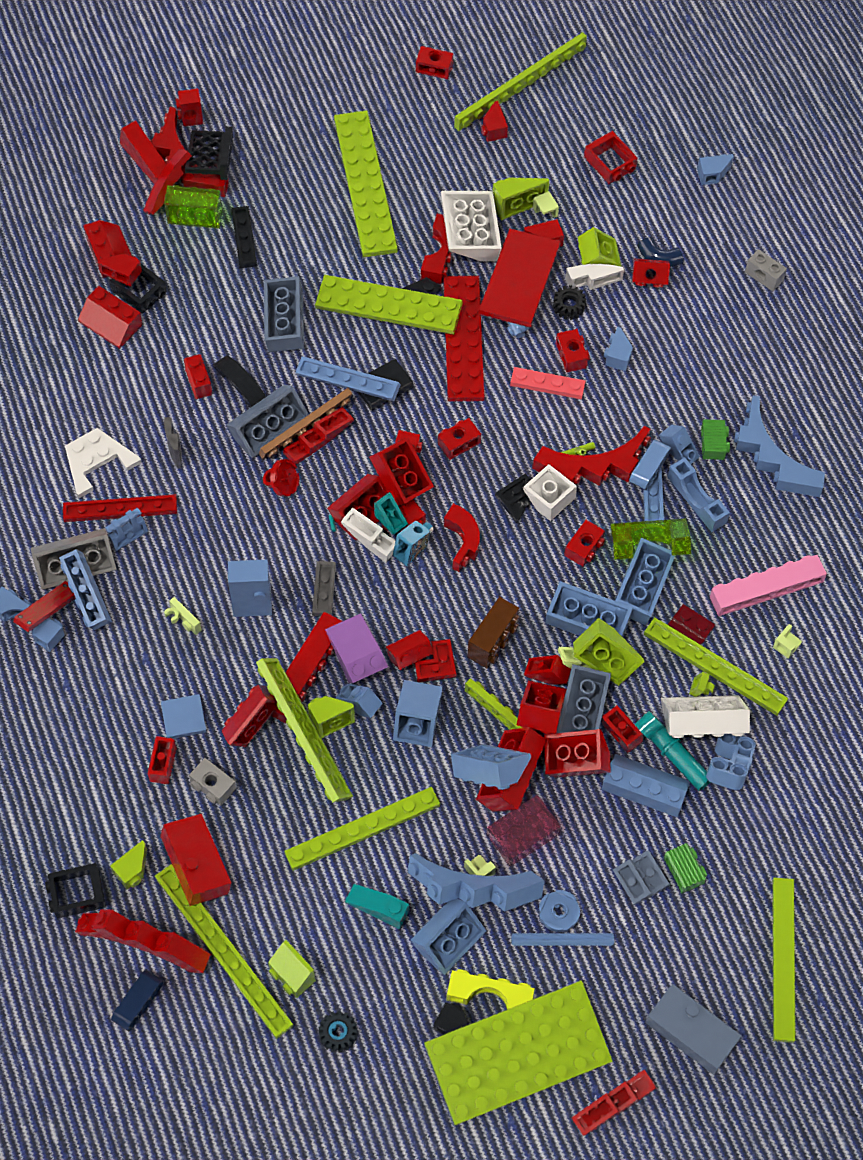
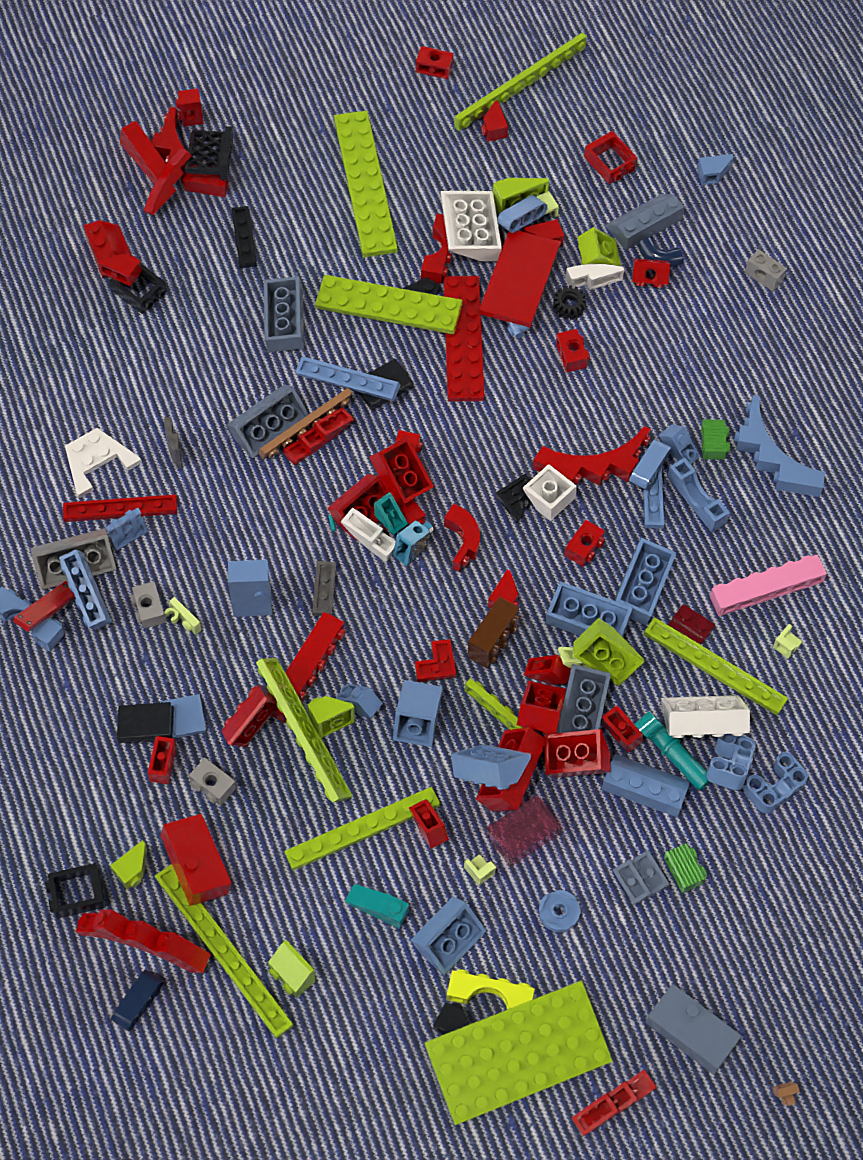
slope [78,286,143,349] -> none
clear neon green brick [164,185,223,229] -> none
red brick [183,354,212,399] -> none
black slope [213,355,266,408] -> none
red tile [263,459,299,497] -> none
black bush [319,1011,357,1053] -> none
medium lavender slope [325,613,388,683] -> none
red brick [386,630,433,670] -> none
medium blue arch [408,853,544,912] -> none
red brick [438,418,481,460] -> none
coral plate [510,367,585,400] -> none
medium blue axle [511,933,614,946] -> none
lime piece [561,442,596,456] -> none
medium blue slope [604,327,633,371] -> none
clear neon green arch [610,518,691,560] -> none
lime tile [689,672,715,697] -> none
lime tile [772,878,795,1043] -> none
none -> black piece [117,702,174,744]
none -> light grey brick [130,581,166,629]
none -> red slope [409,799,449,849]
none -> red slope [488,569,519,609]
none -> medium blue beam [497,195,547,233]
none -> sand blue slope [605,194,685,250]
none -> medium blue beam [744,752,808,814]
none -> medium nougat tile [772,1081,800,1106]

